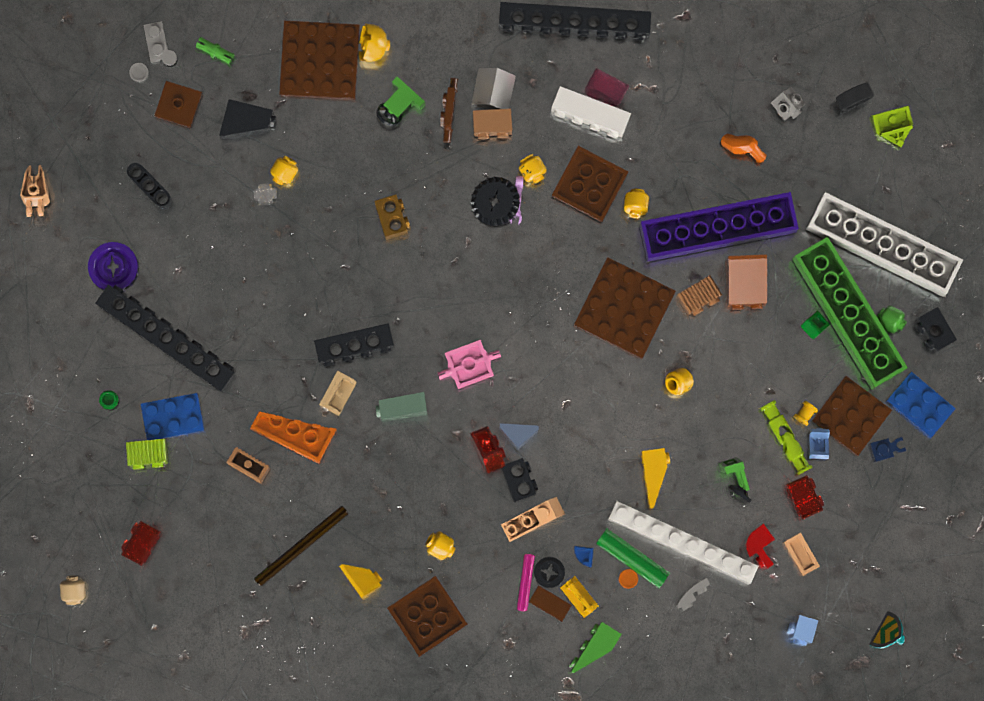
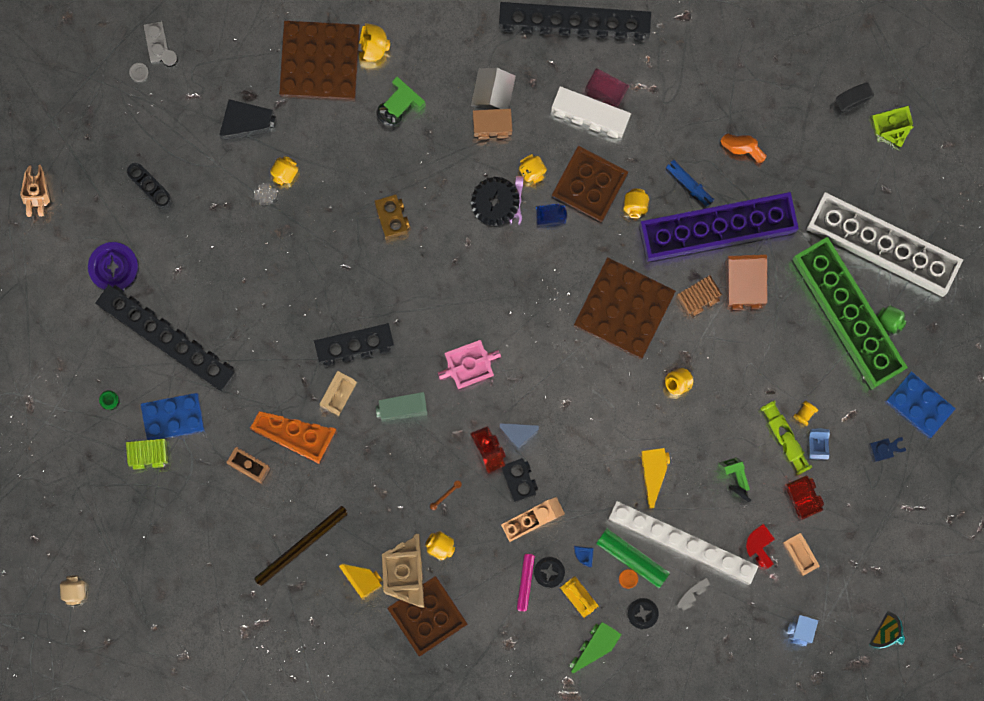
clear red brick [121,521,162,566] -> none
reddish brown plate [154,81,203,129] -> none
bright green pin [196,37,235,65] -> none
reddish brown plate [440,78,458,143] -> none
reddish brown tile [529,585,572,622] -> none
light grey brick [771,87,805,120] -> none
green slope [801,310,830,339] -> none
reddish brown plate [811,376,892,456] -> none
black brick [915,307,957,353] -> none
none -> tan wing [382,534,424,608]
none -> dark orange hinge [430,481,462,510]
none -> clear blue bracket [536,204,567,226]
none -> black gear [628,598,659,629]
none -> blue pin [666,160,715,208]

